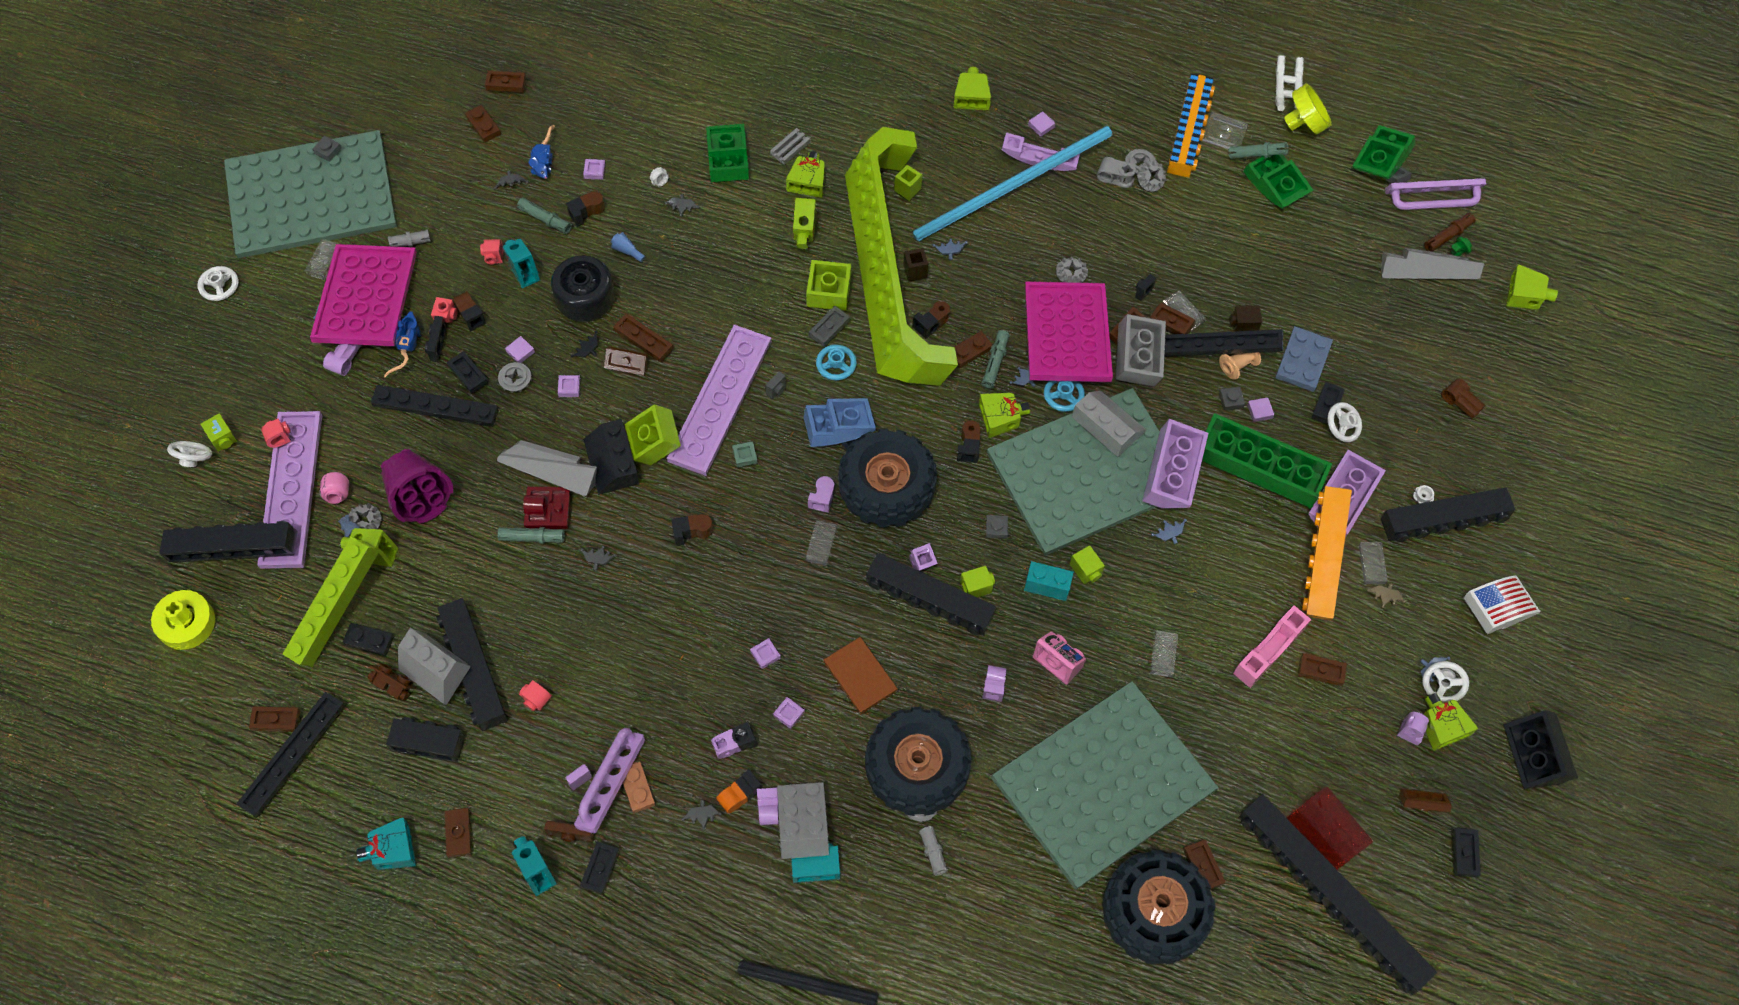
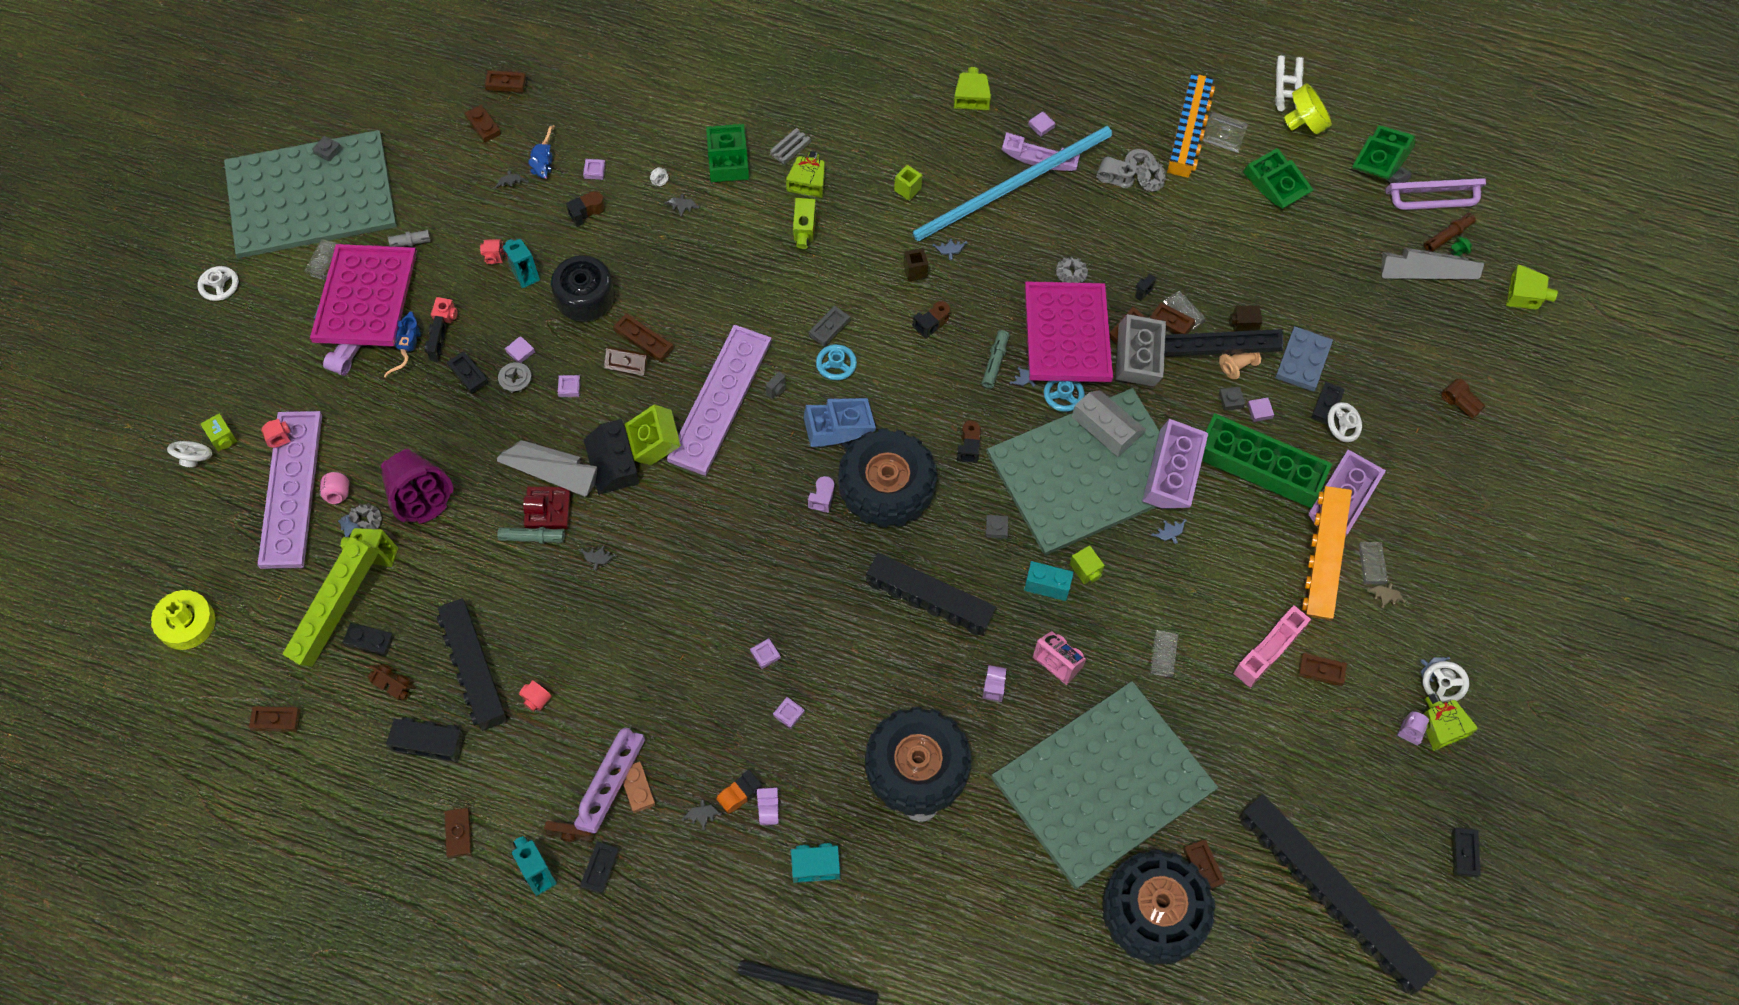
black brick [159,521,298,563] -> none
black plate [236,692,345,818] -> none
teal torso [356,817,416,870] -> none
black plate [371,385,499,427] -> none
light grey slope [398,628,471,705] -> none
leg [452,291,486,332] -> none
sand green pin [517,197,572,234] -> none
lavender tile [566,765,592,791] -> none
black piece [571,331,598,358] -> none
medium blue cone [611,232,645,262] -> none
leg [671,514,713,546] -> none
leg [711,721,759,759] -> none
sand green plate [732,441,757,467] -> none
light grey brick [777,782,829,859] -> none
lime brick [806,260,851,311] -> none
clear tile [806,520,837,566] -> none
dark orange tile [823,637,898,715] -> none
lime arch [845,127,958,386] -> none
lavender leg [909,543,938,571] -> none
light grey pin [919,826,948,876] -> none
reddish brown plate [954,331,993,368] -> none
lime brick [960,566,995,597] -> none
lime torso [979,393,1030,438] -> none
sand green pin [1229,142,1288,159] -> none
clear red slope [1287,786,1373,870] -> none
black brick [1381,487,1516,542] -> none
reddish brown plate [1399,789,1452,812] -> none
white plate [1413,485,1434,504] -> none
white slope [1464,575,1540,635] -> none
black slope [1503,710,1578,789] -> none

